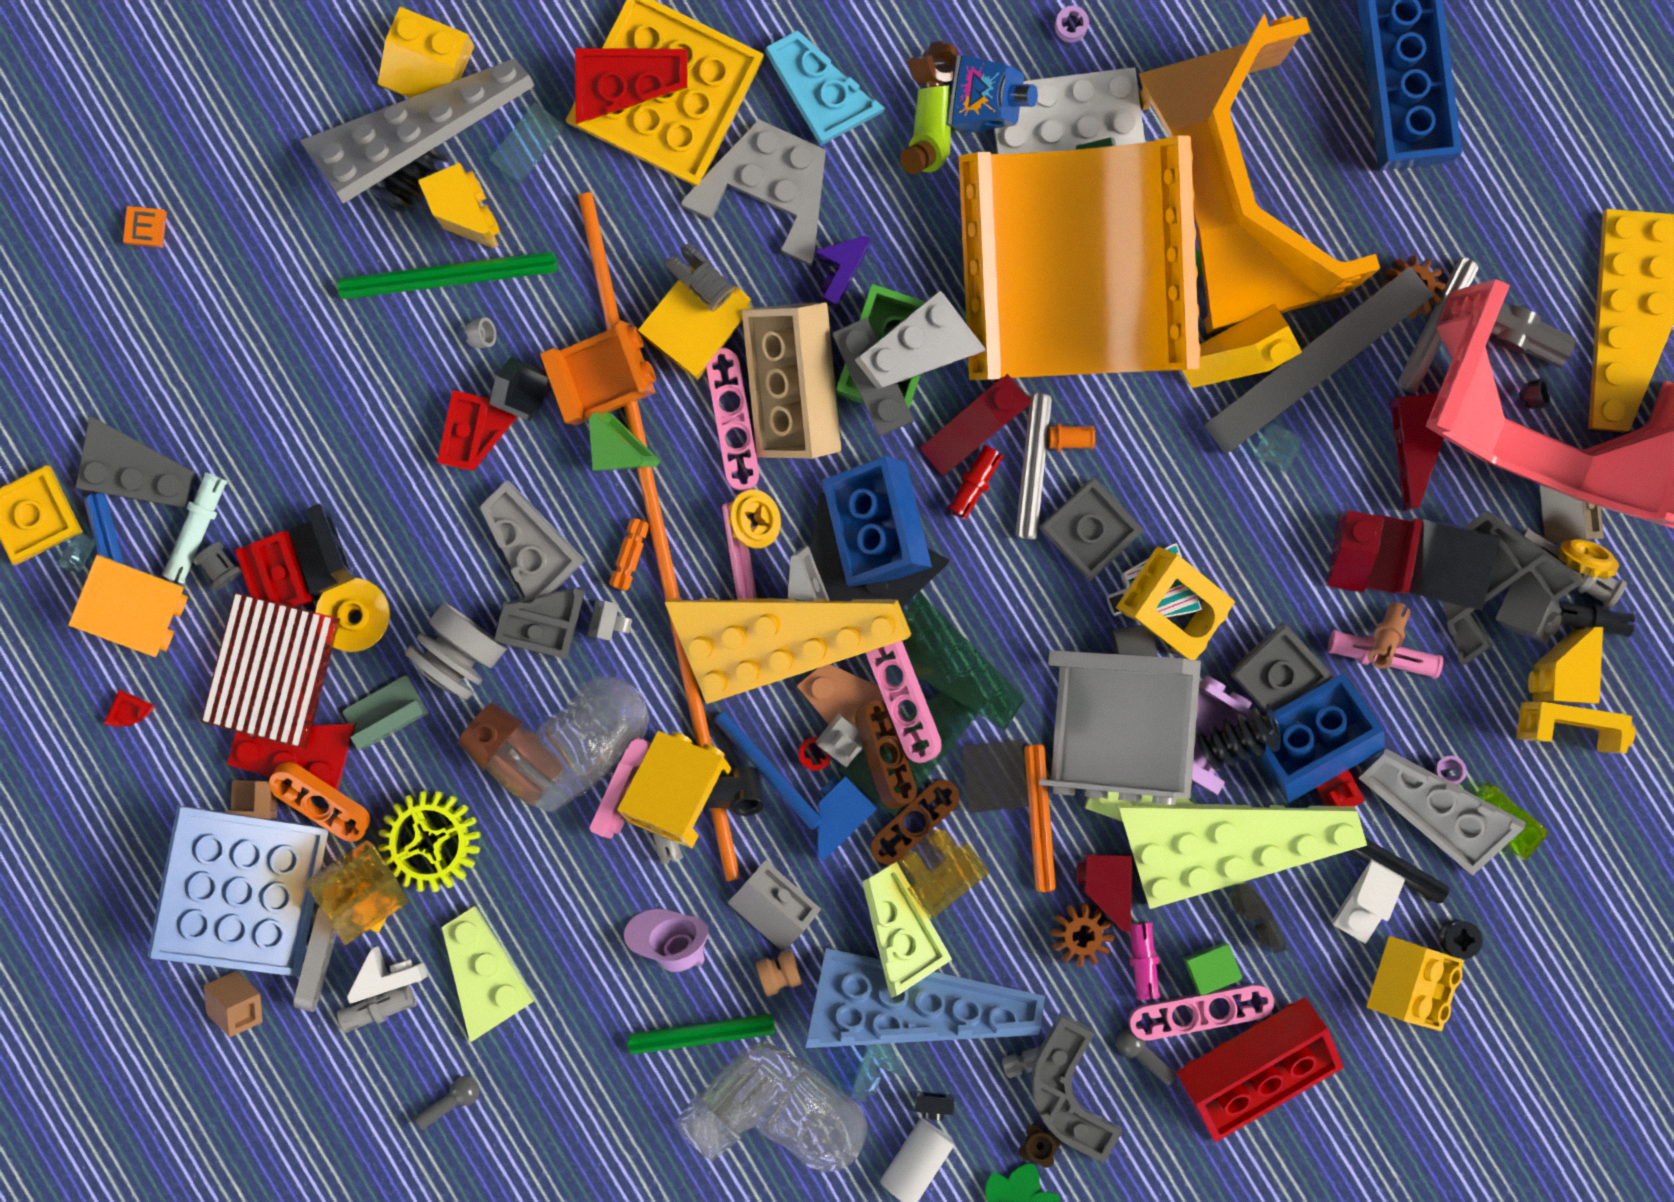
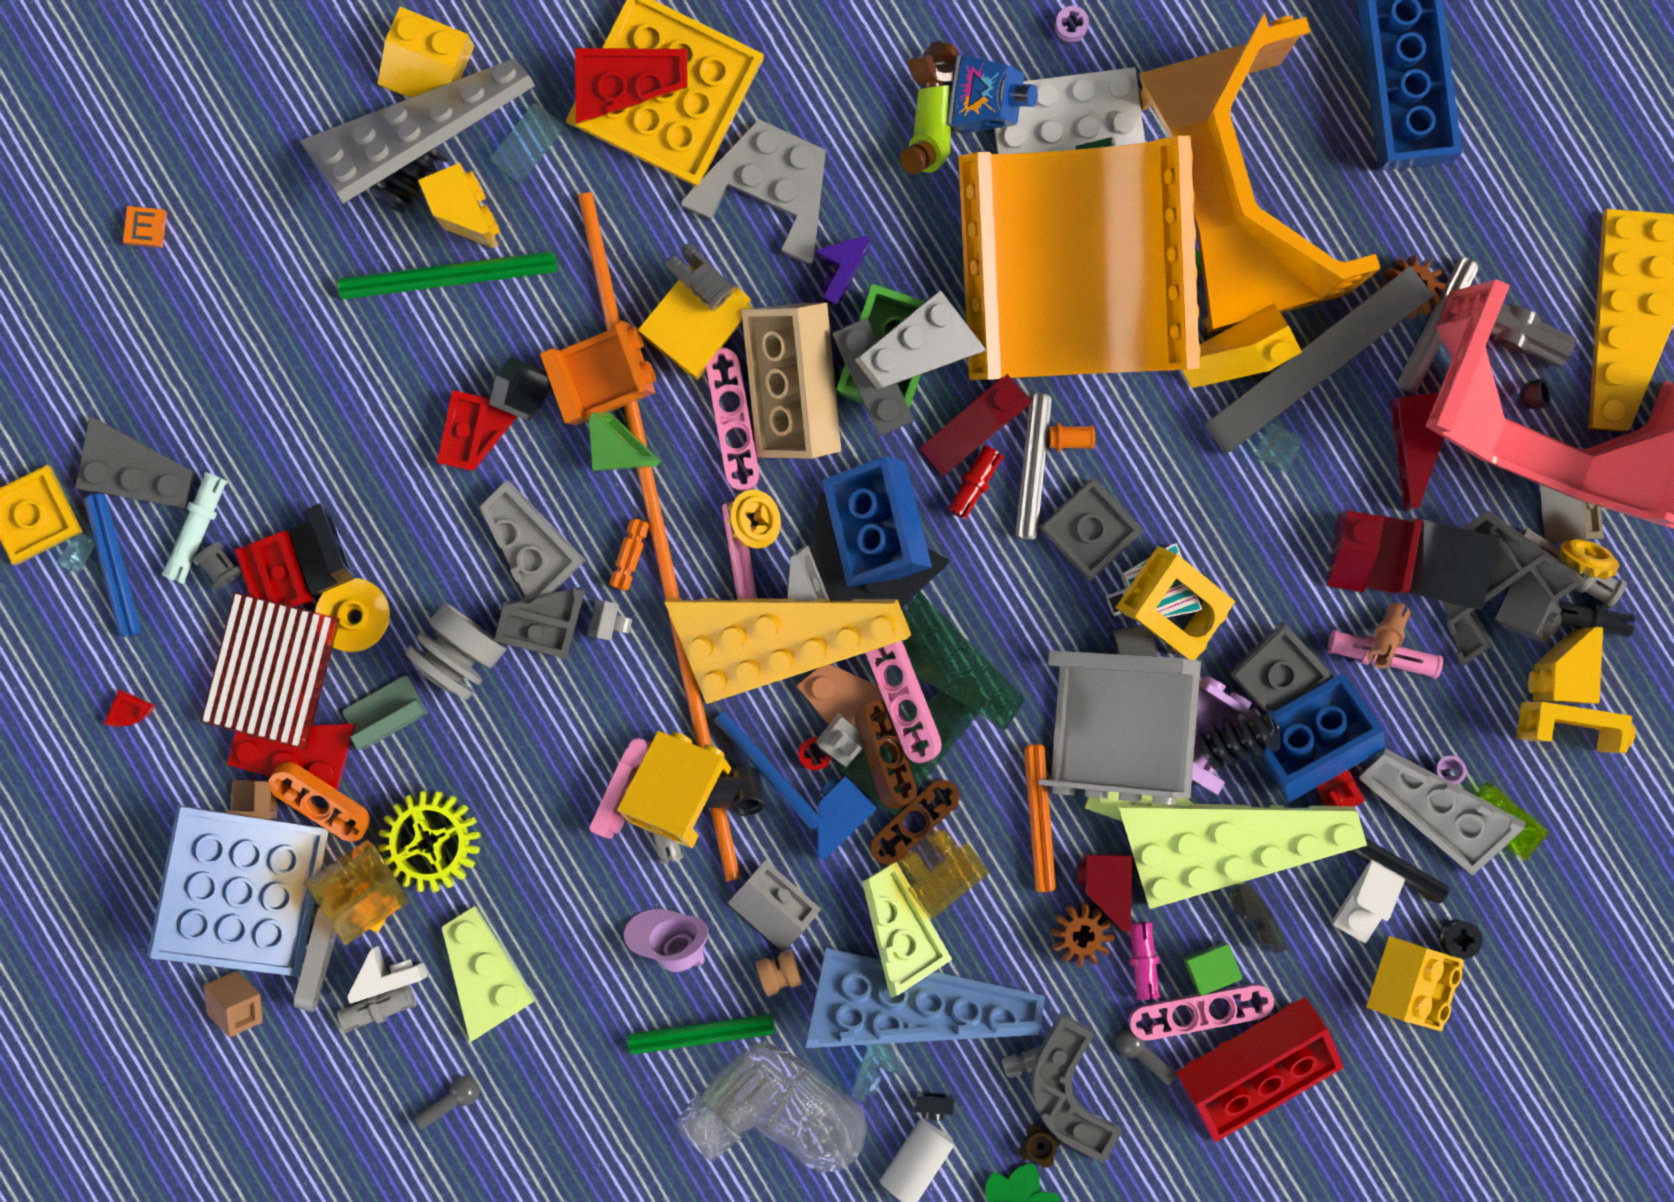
light orange panel [68,554,188,657] -> none
clear piece [457,676,650,813] -> none
light grey hinge [464,317,496,349] -> none
medium azure wing [765,31,885,146] -> none
clear smoke piece [962,739,1029,813] -> none

